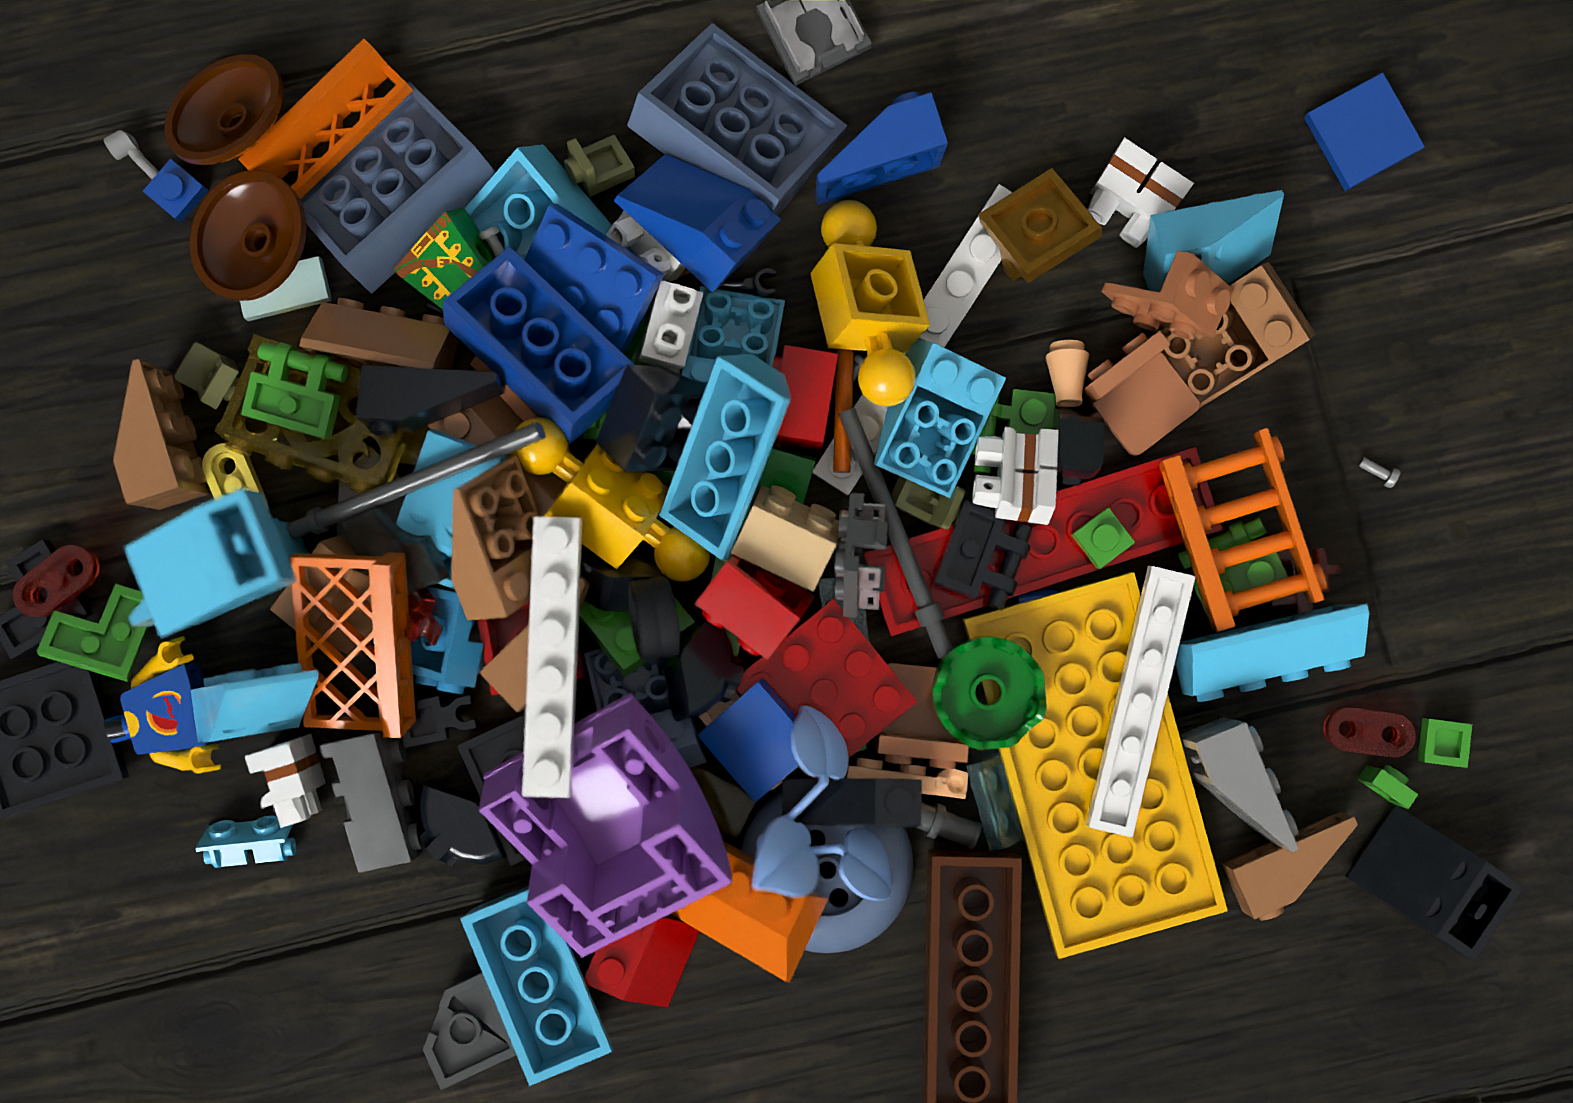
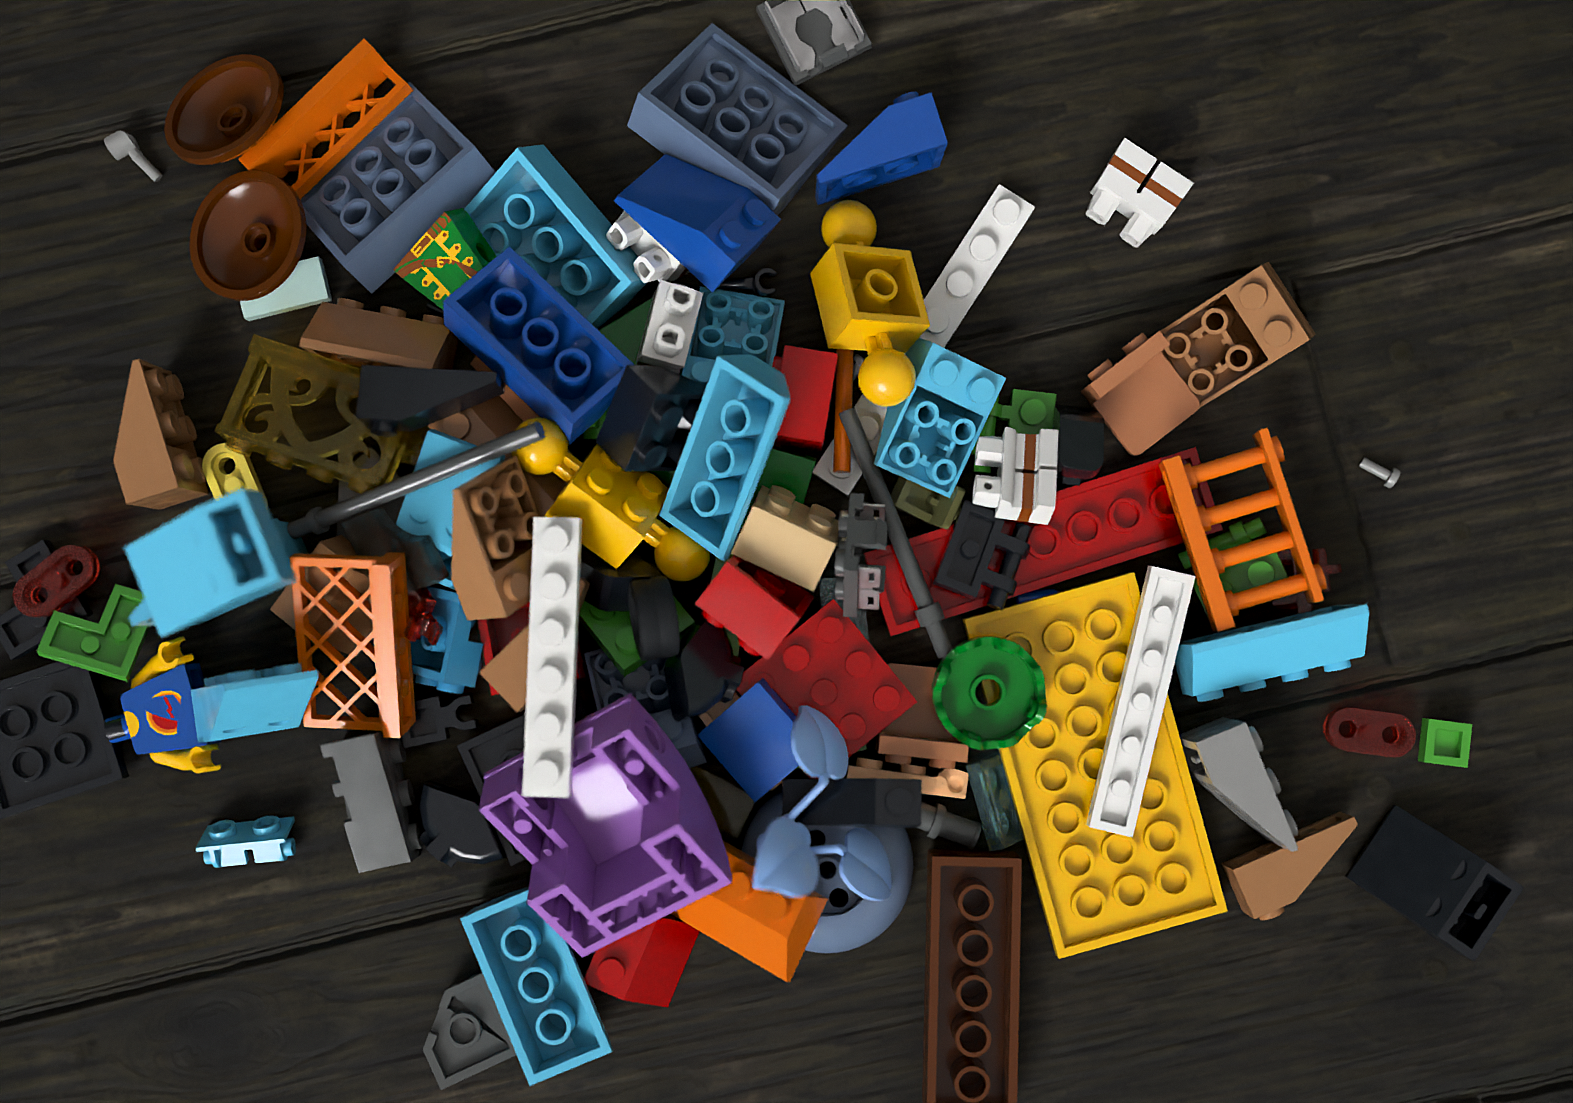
blue plate [143,158,209,222] -> none
olive bracket [174,341,241,409] -> none
bright green plate [241,342,349,439] -> none
white hips [245,734,326,827] -> none
light grey piece [479,225,504,257] -> none
blue plate [524,204,664,352] -> none
olive bracket [564,135,635,197] -> none
pearl gold bracket [978,168,1102,283] -> none
light nougat cone [1045,340,1089,408] -> none
bright green plate [1071,507,1135,569] -> none
nougat bracket [1101,251,1233,339] -> none
medium azure slope [1143,190,1284,293] -> none
blue tile [1304,73,1425,191] -> none
bright green plate [1357,765,1419,809] -> none

